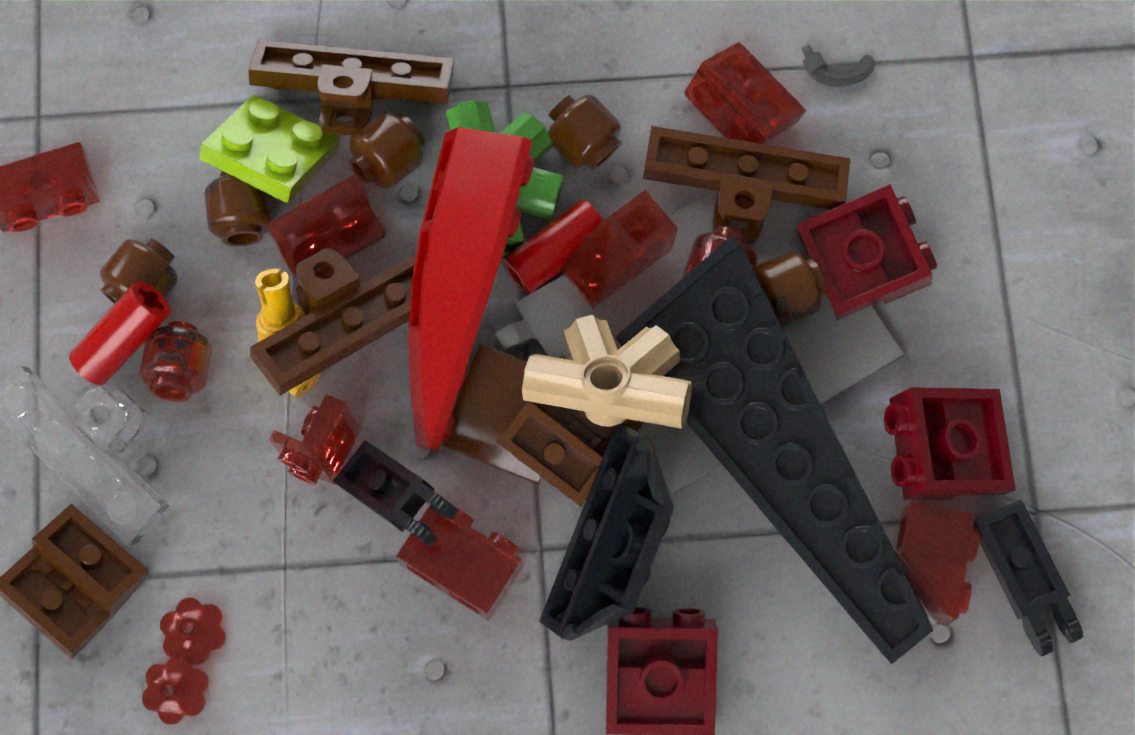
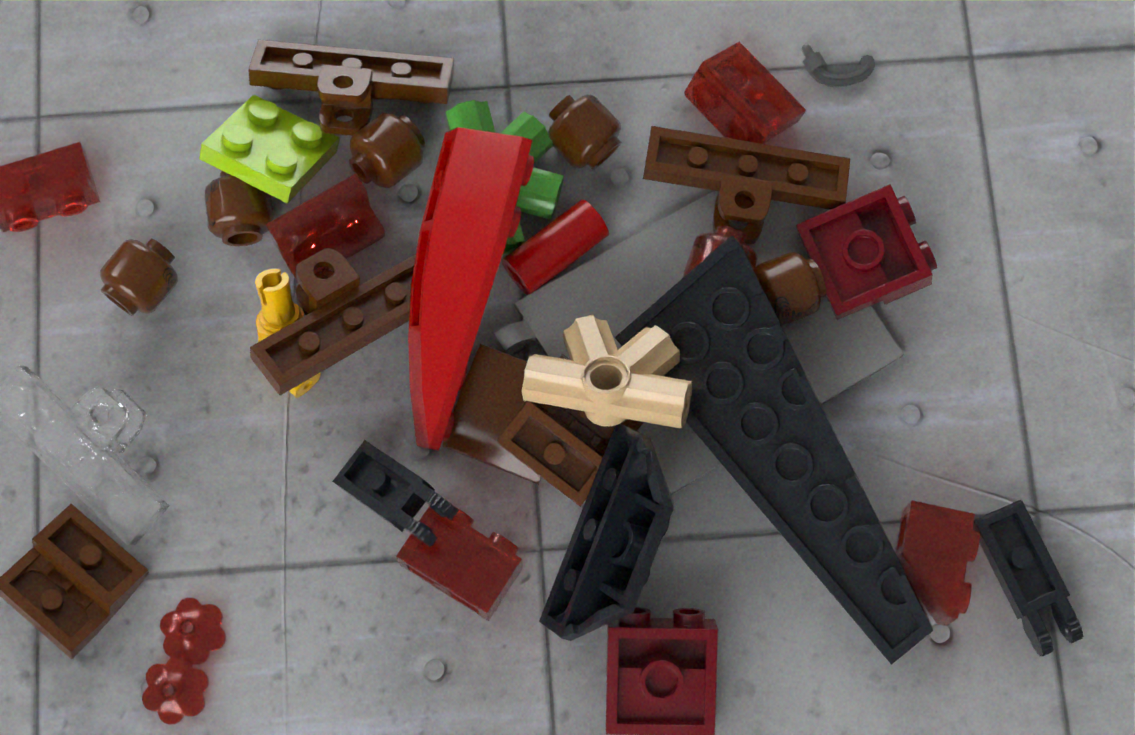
red piece [69,281,171,385] -> none
clear red head [140,321,212,402] -> none
clear red bracket [269,394,361,486] -> none
clear red slope [561,190,678,309] -> none
dark red plate [883,387,1016,500] -> none

